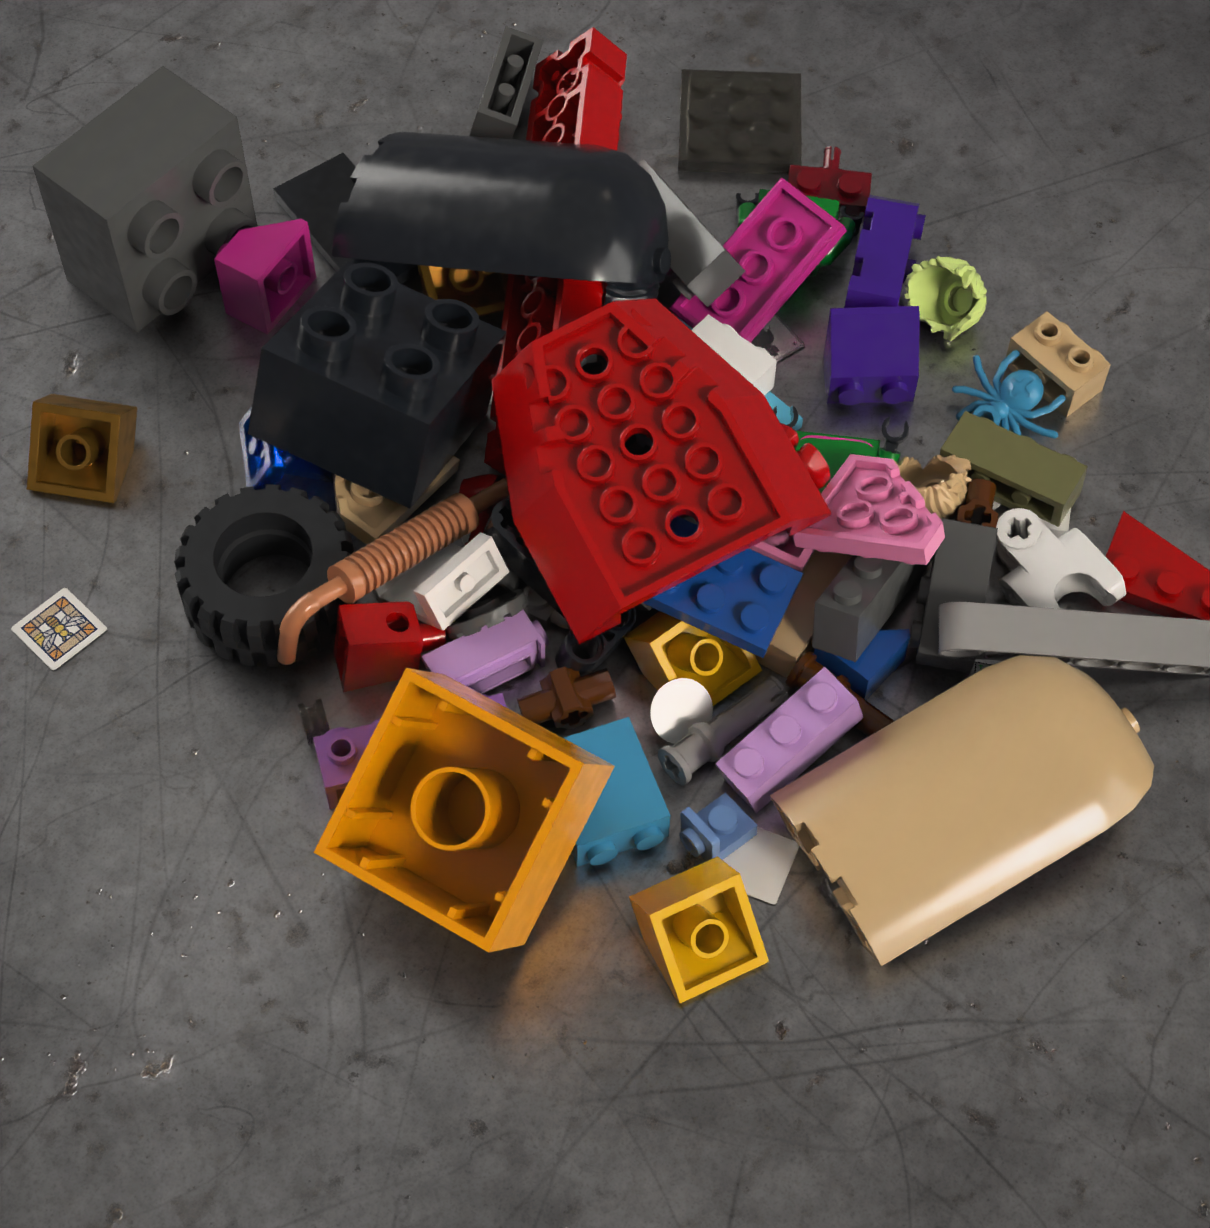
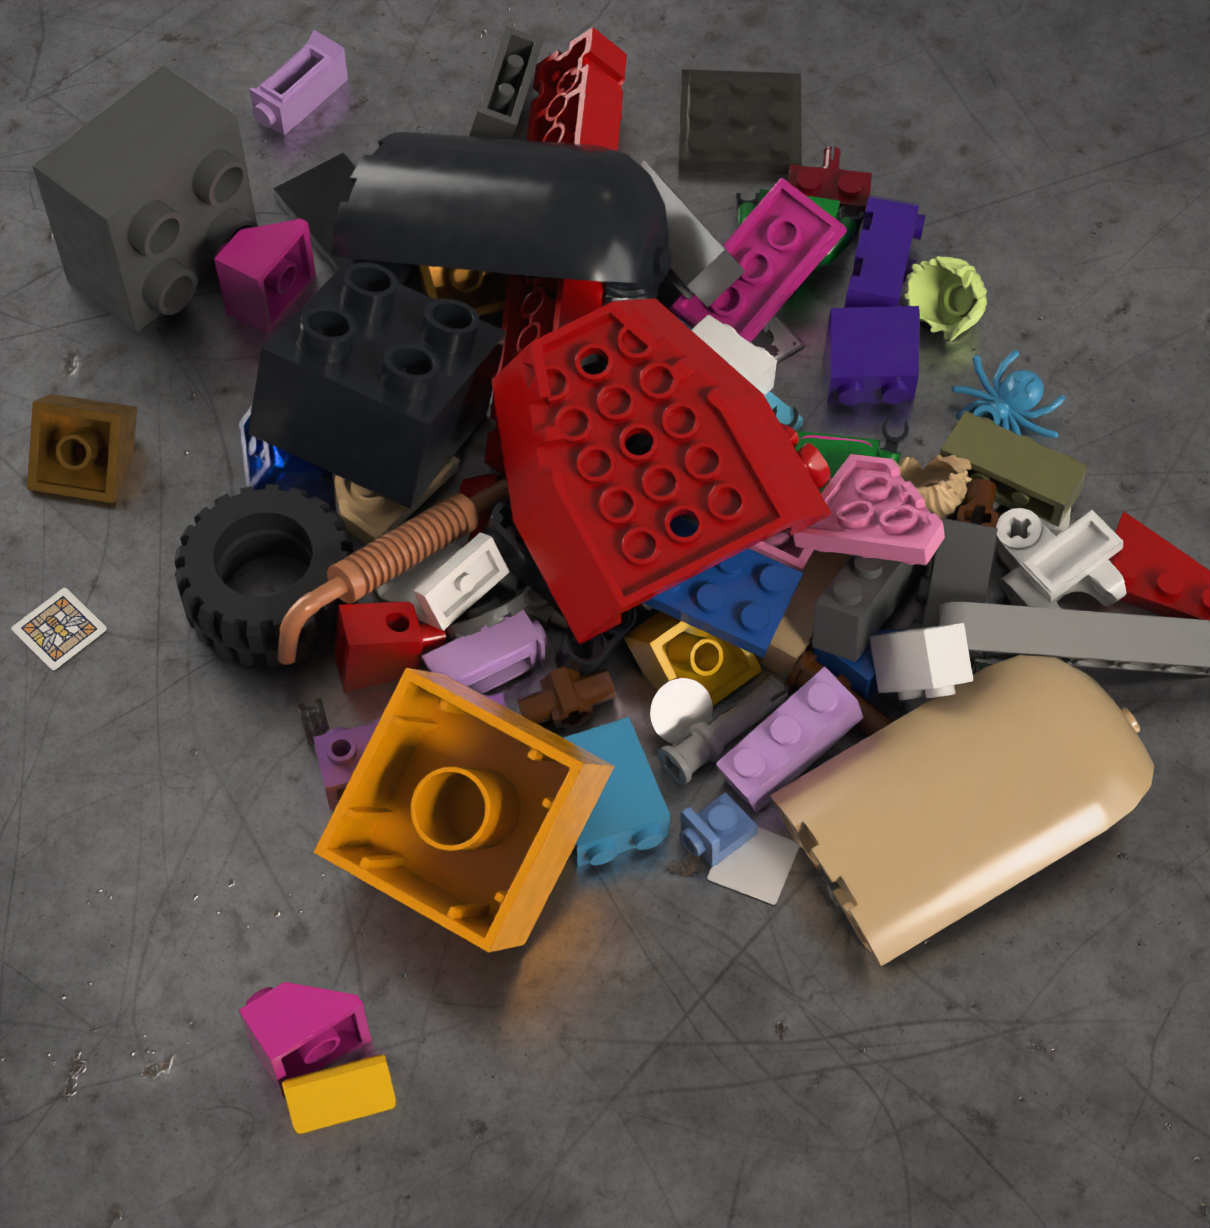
yellow slope [629,856,769,1003] -> none
tan brick [1006,311,1111,418] -> none
none -> dark pink slope [239,982,371,1096]
none -> lavender window [249,30,348,136]
none -> yellow slope [282,1054,396,1134]
none -> white brick [870,623,973,700]
none -> white tile [1020,510,1123,603]

